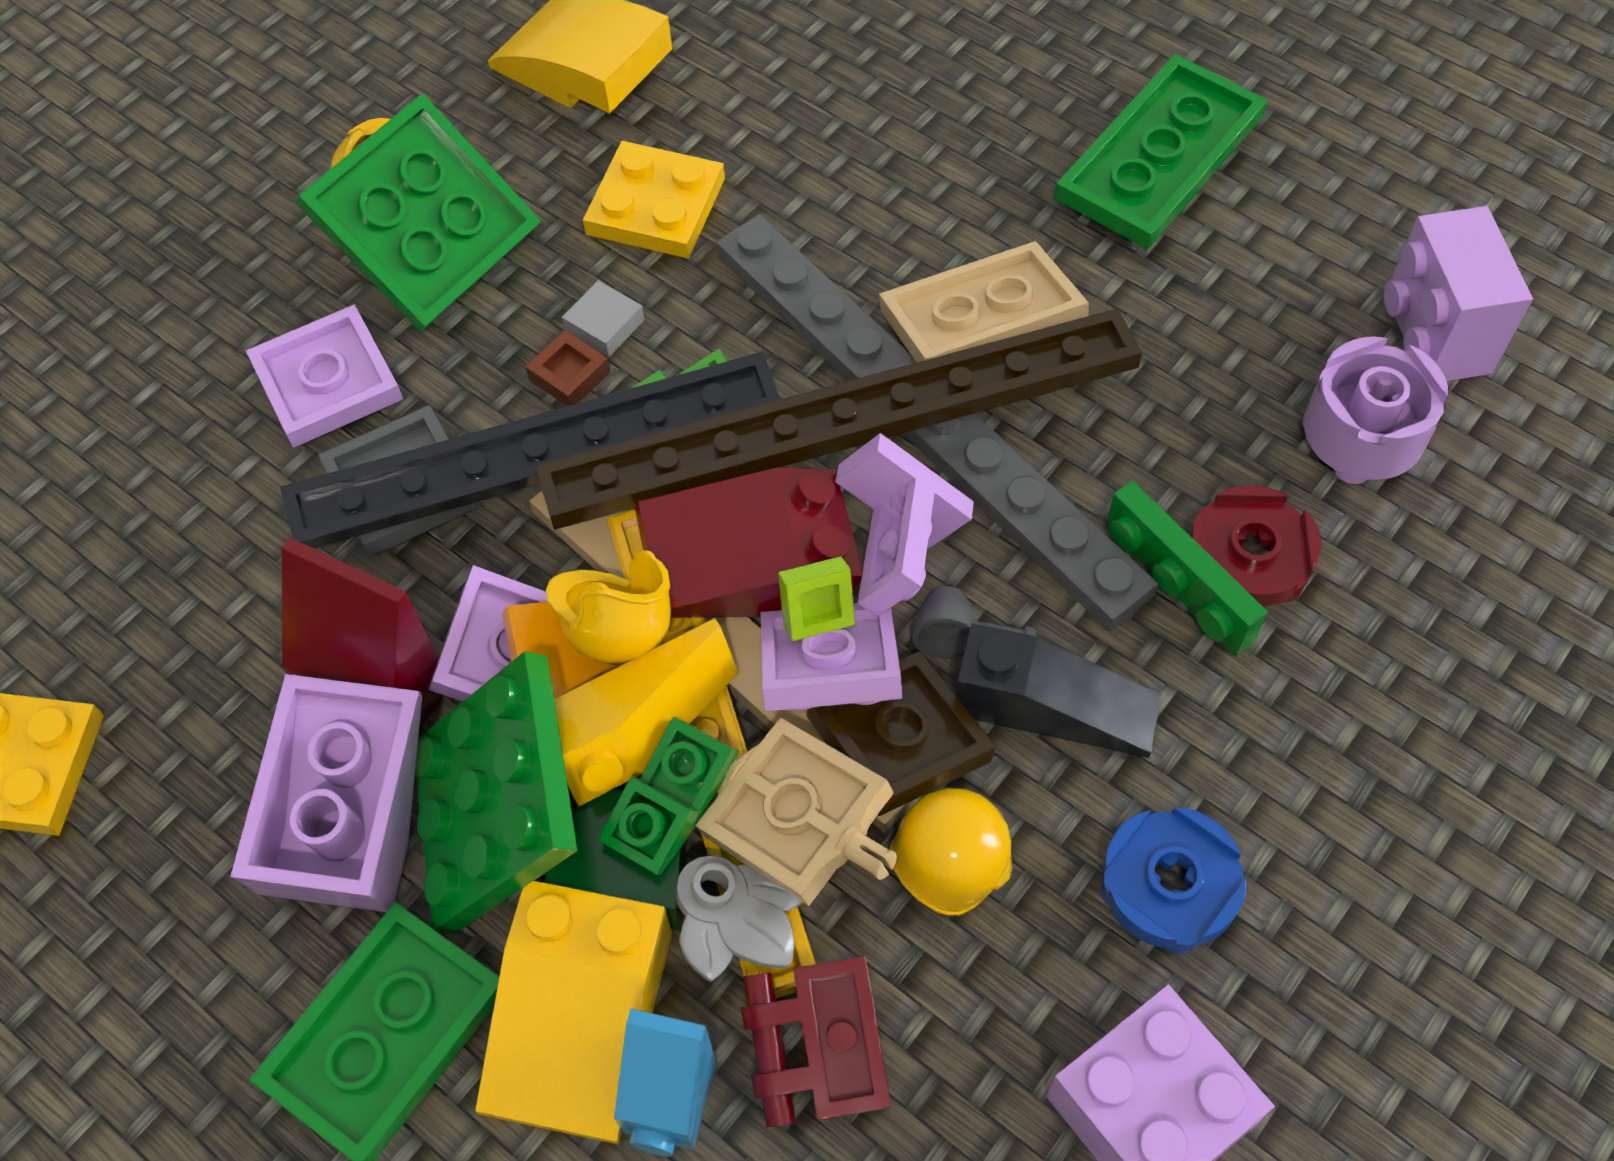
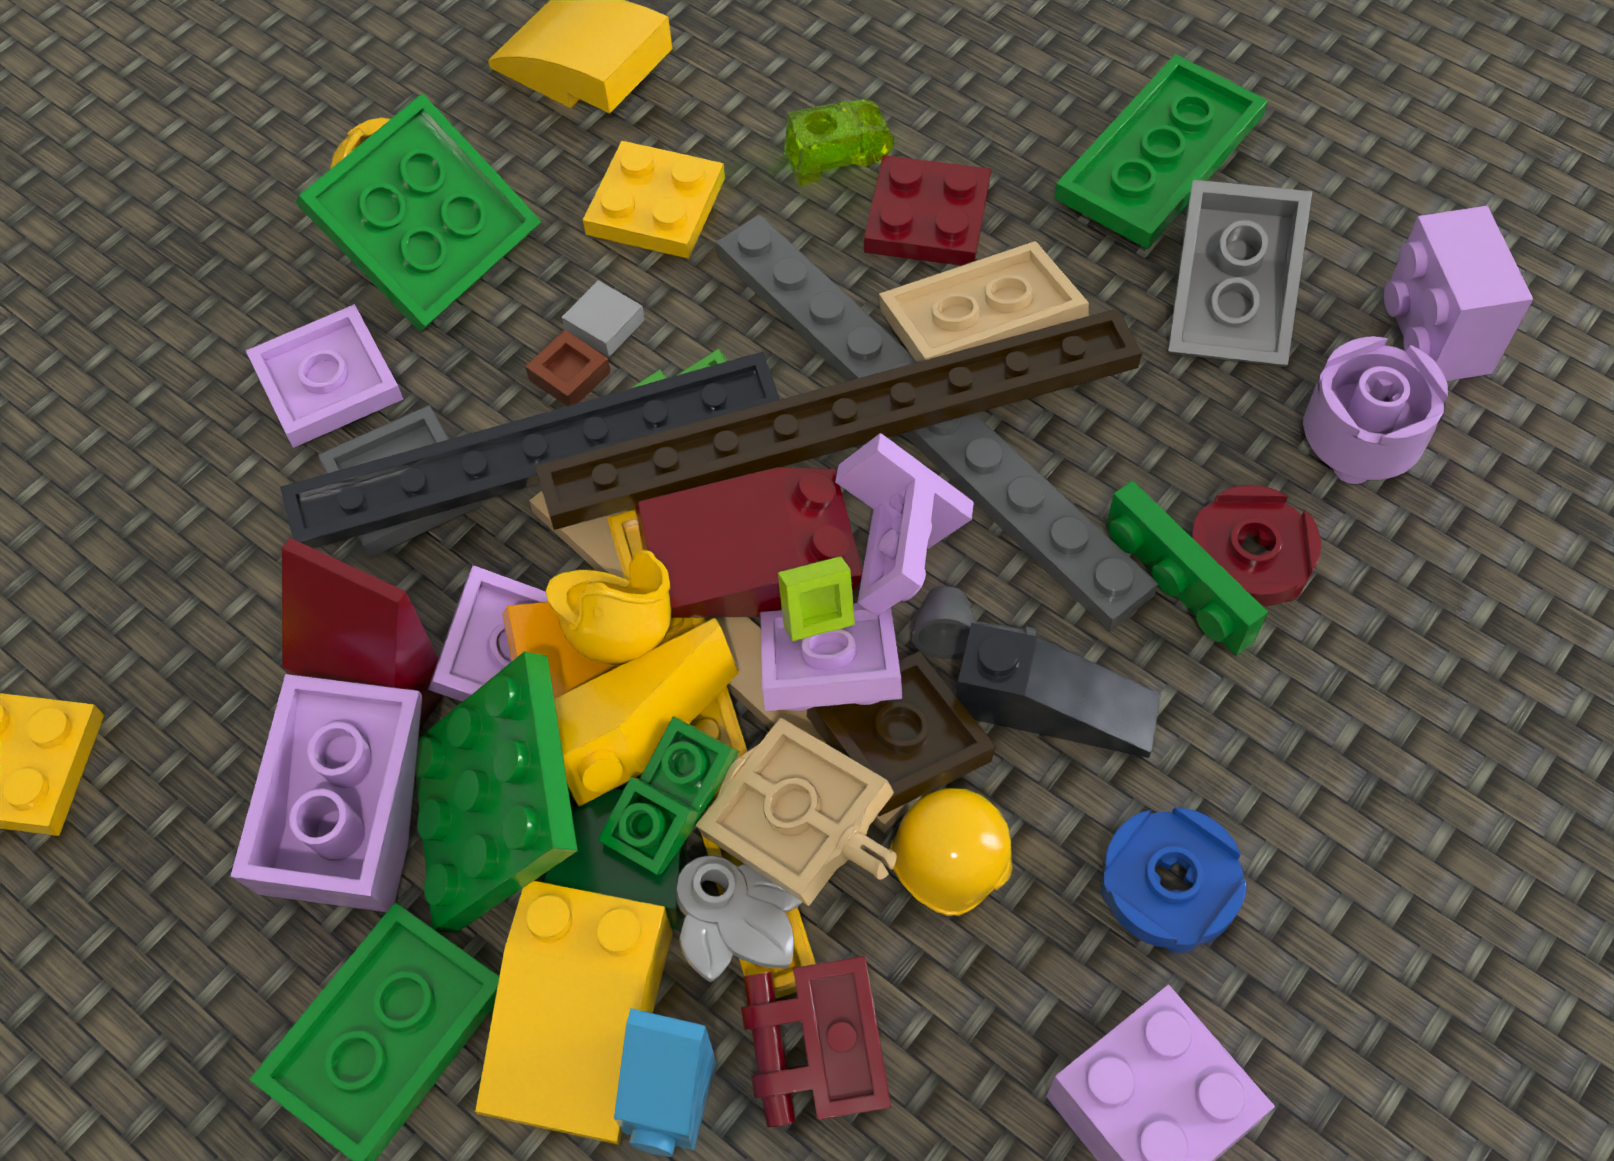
none -> clear neon green leg [784,100,895,186]
none -> dark red plate [864,155,991,266]
none -> light grey slope [1168,180,1312,367]

